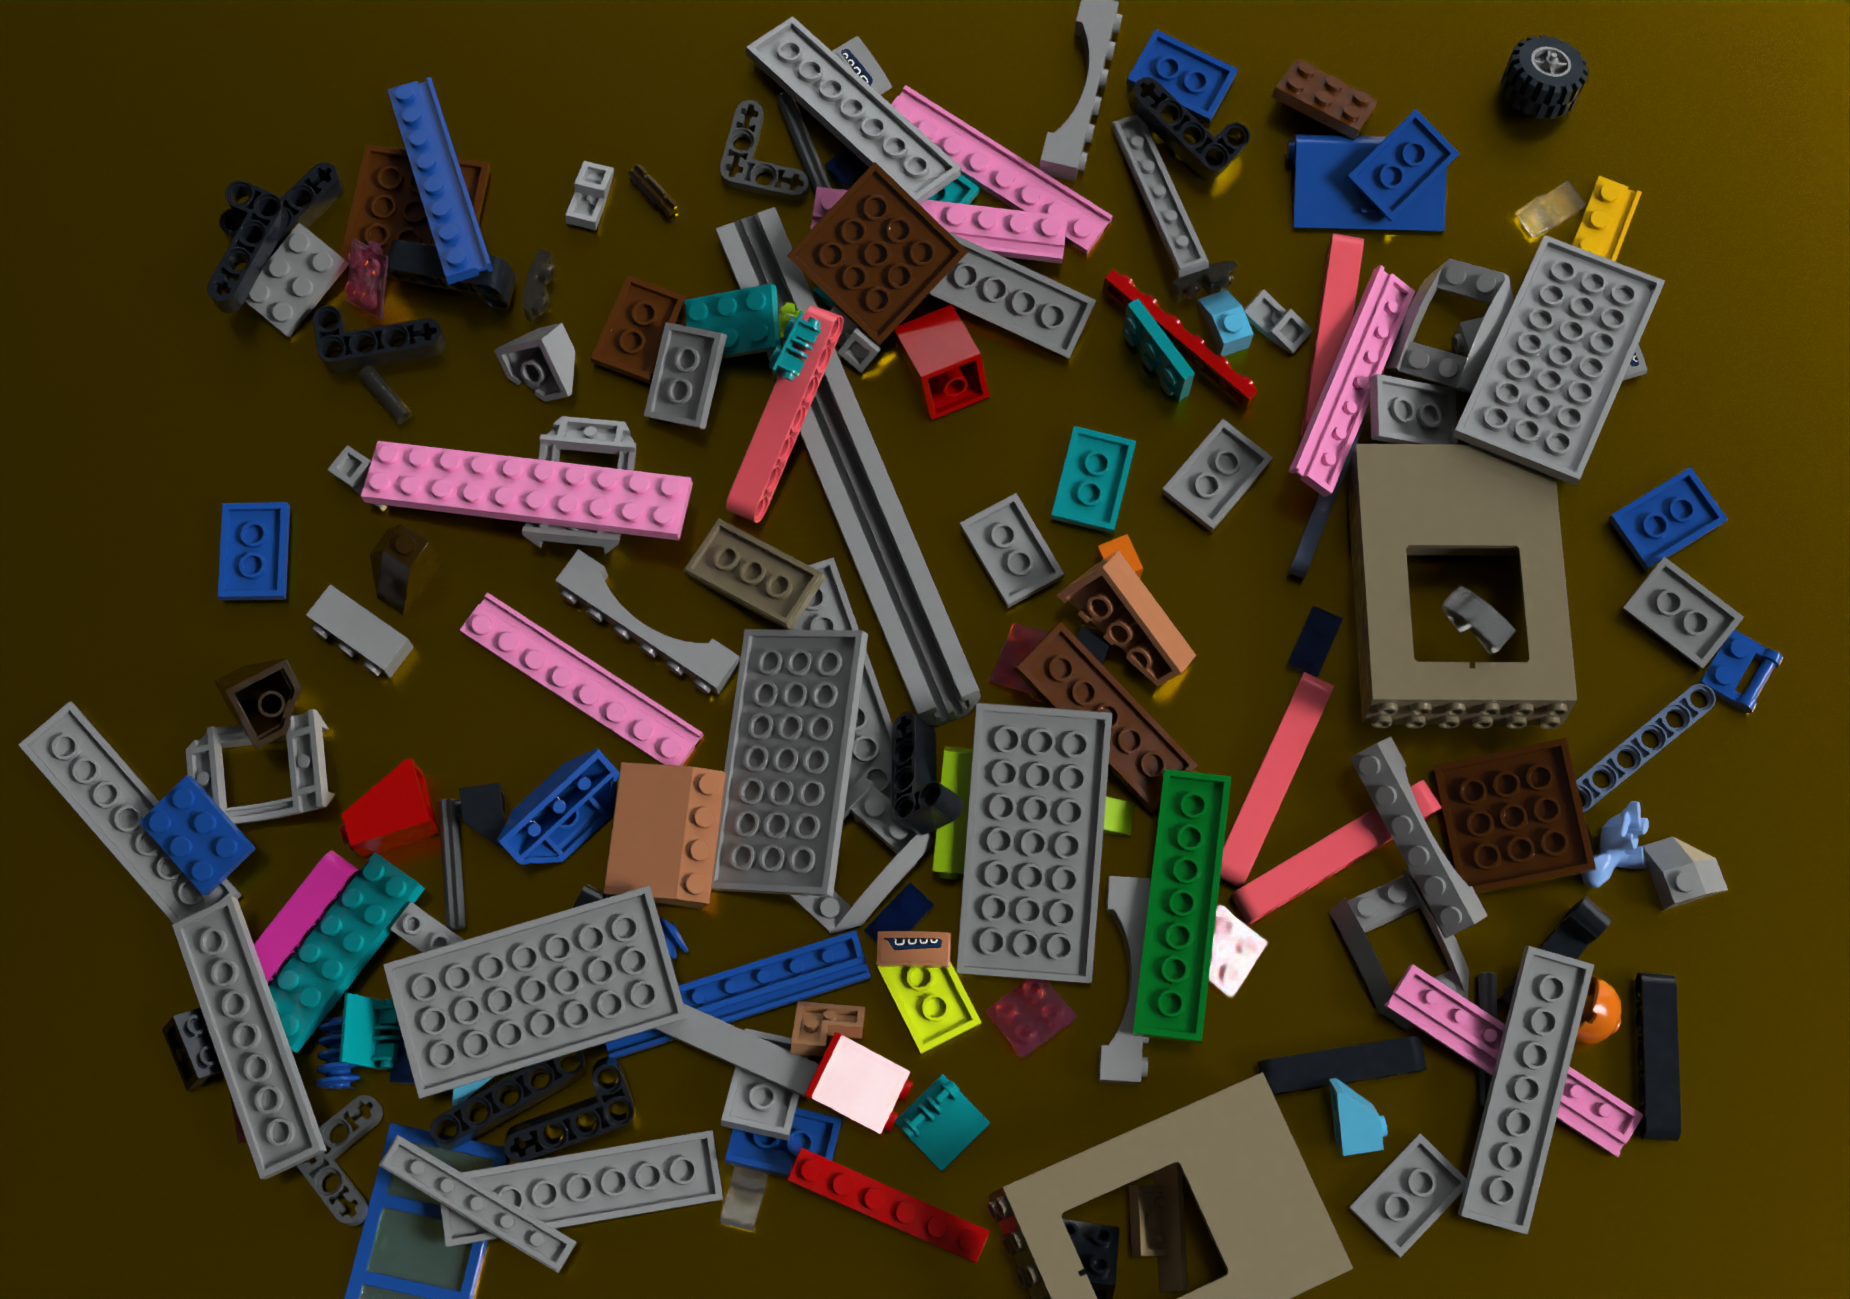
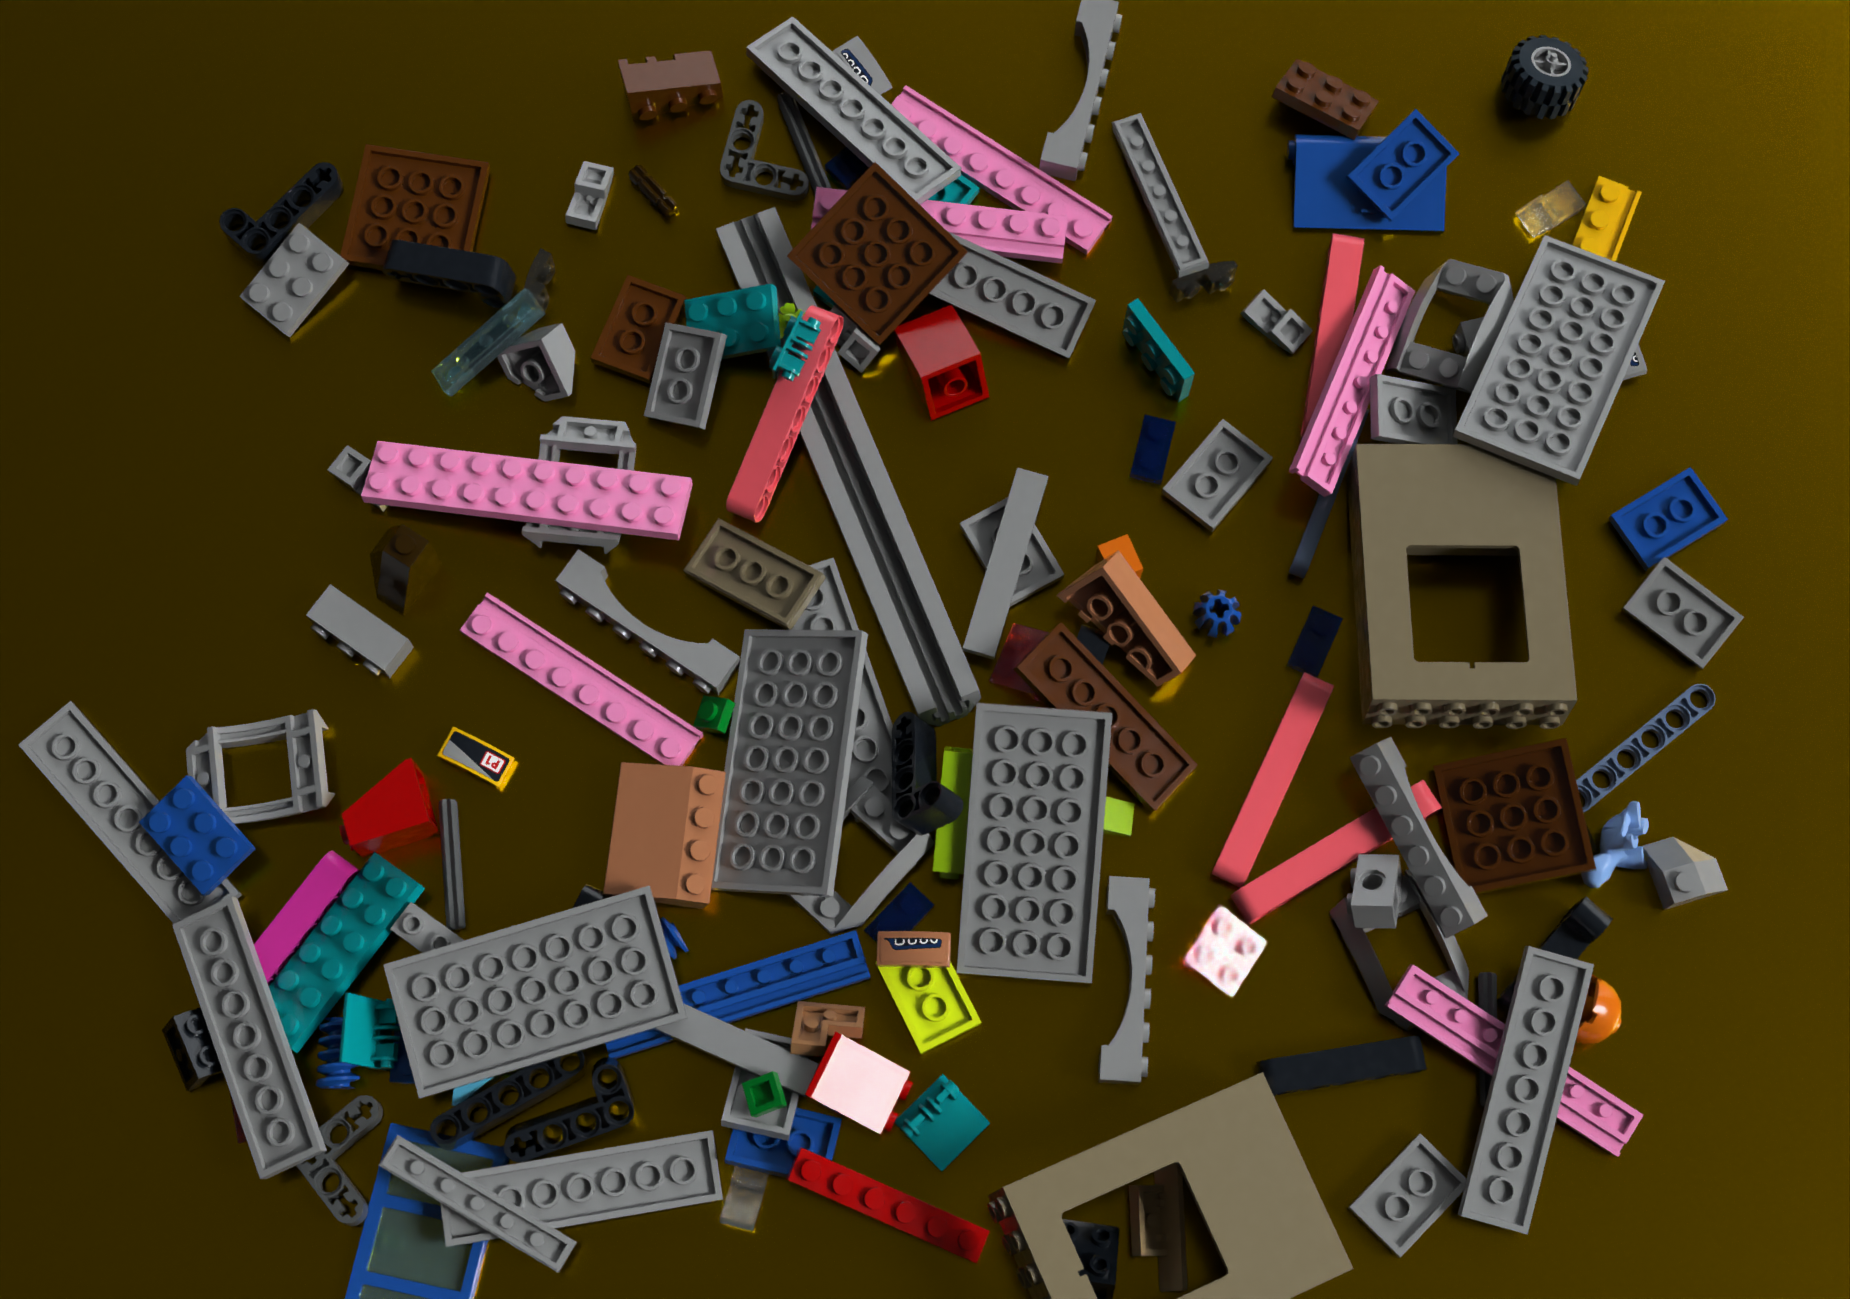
black beam [207,180,289,313] -> none
dark brown slope [214,658,302,749] -> none
blue plate [218,502,290,601] -> none
black beam [313,305,446,373] -> none
clear pink hinge [345,239,389,320] -> none
clear smoke piece [357,365,412,424] -> none
blue plate [387,77,493,285] -> none
black slope [455,783,509,855] -> none
blue wedge [497,748,620,865] -> none
clear pink hinge [985,979,1077,1058] -> none
teal plate [1051,426,1136,534] -> none
red plate [1102,269,1258,410] -> none
blue plate [1126,29,1238,125] -> none
black beam [1128,77,1250,180] -> none
green plate [1133,769,1231,1044] -> none
medium azure slope [1197,290,1254,356] -> none
medium azure slope [1329,1078,1388,1156] -> none
clear smoke slope [1440,586,1516,655] -> none
black beam [1635,972,1681,1141] -> none
blue plate [1698,629,1783,713] -> none
none -> clear light blue plate [431,288,545,397]
none -> slope [436,727,515,787]
none -> reddish brown wedge [618,50,723,121]
none -> green plate [693,695,735,734]
none -> green plate [742,1071,787,1117]
none -> light grey tile [962,467,1048,660]
none -> clear blue plate [1130,414,1176,485]
none -> blue piece [1192,589,1242,638]
none -> light grey brick [1346,854,1403,929]

